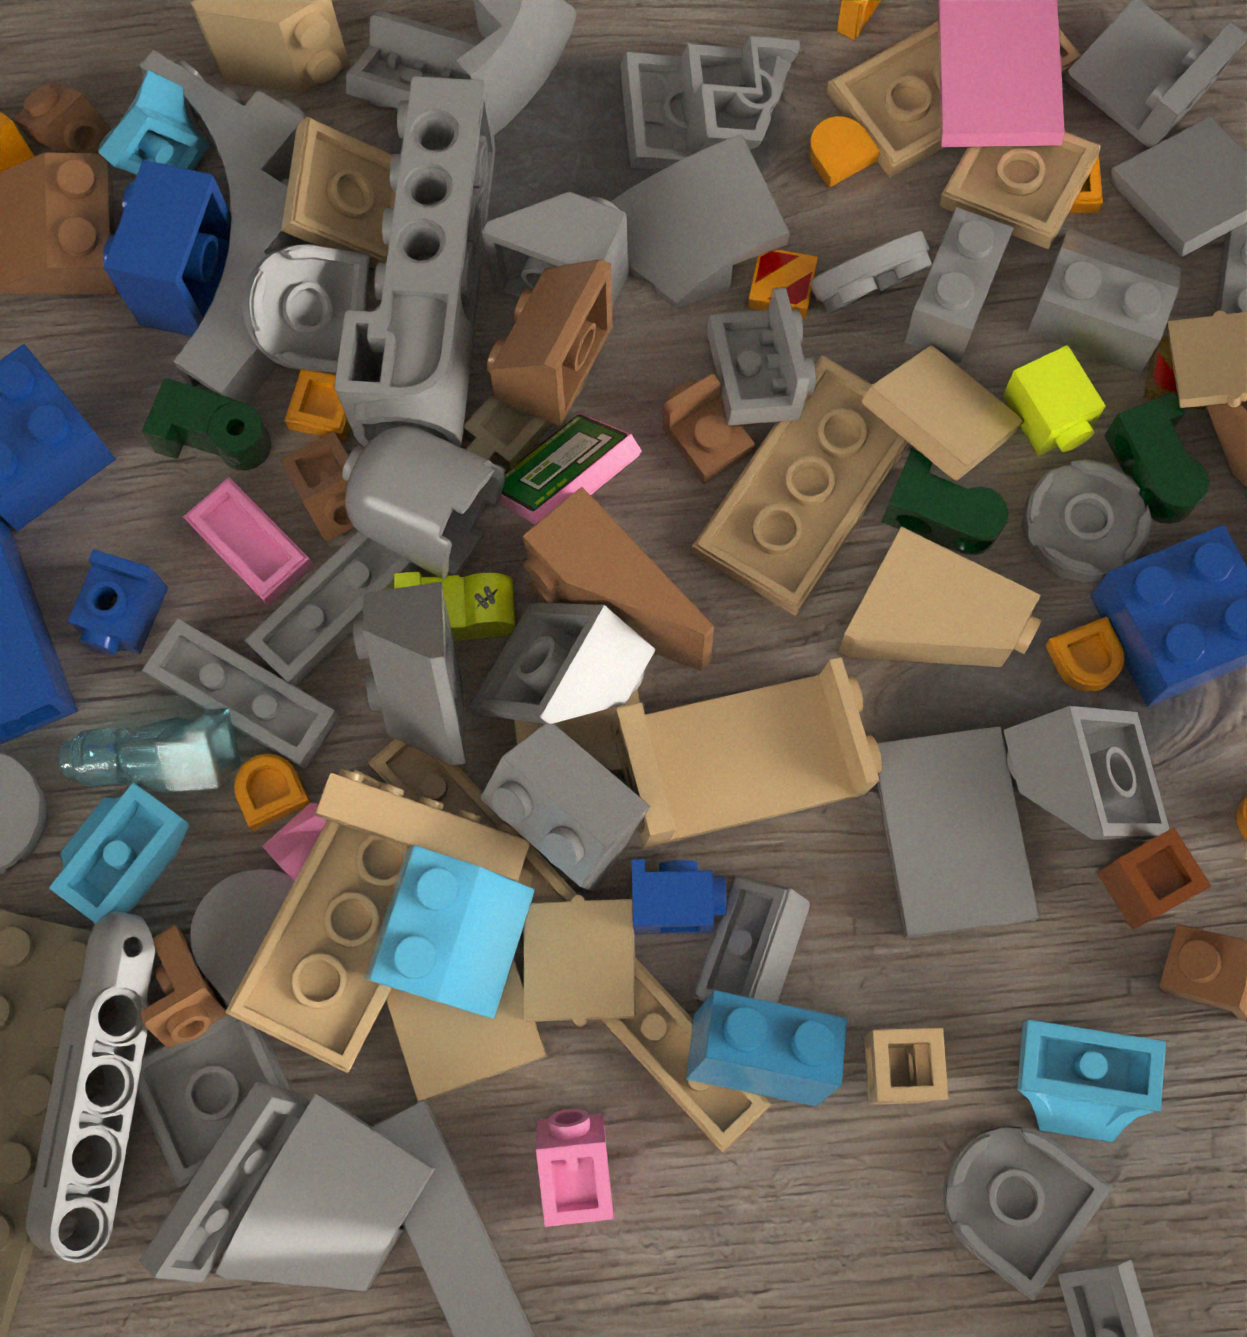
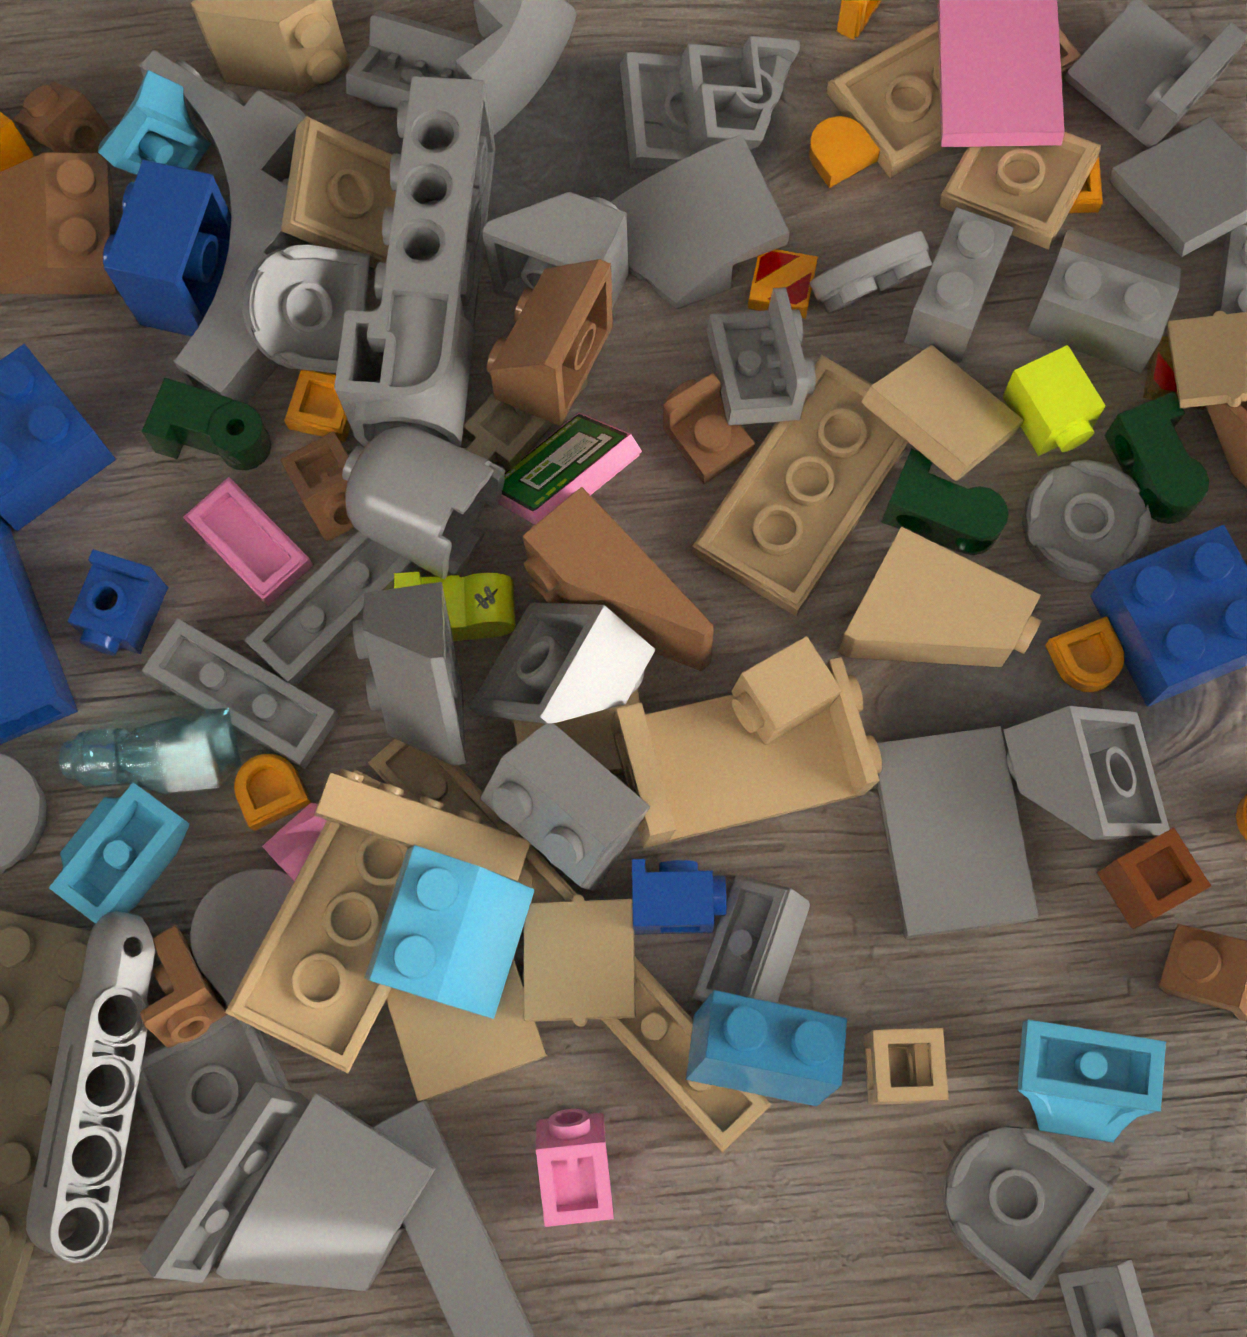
none -> tan brick [731,636,842,745]

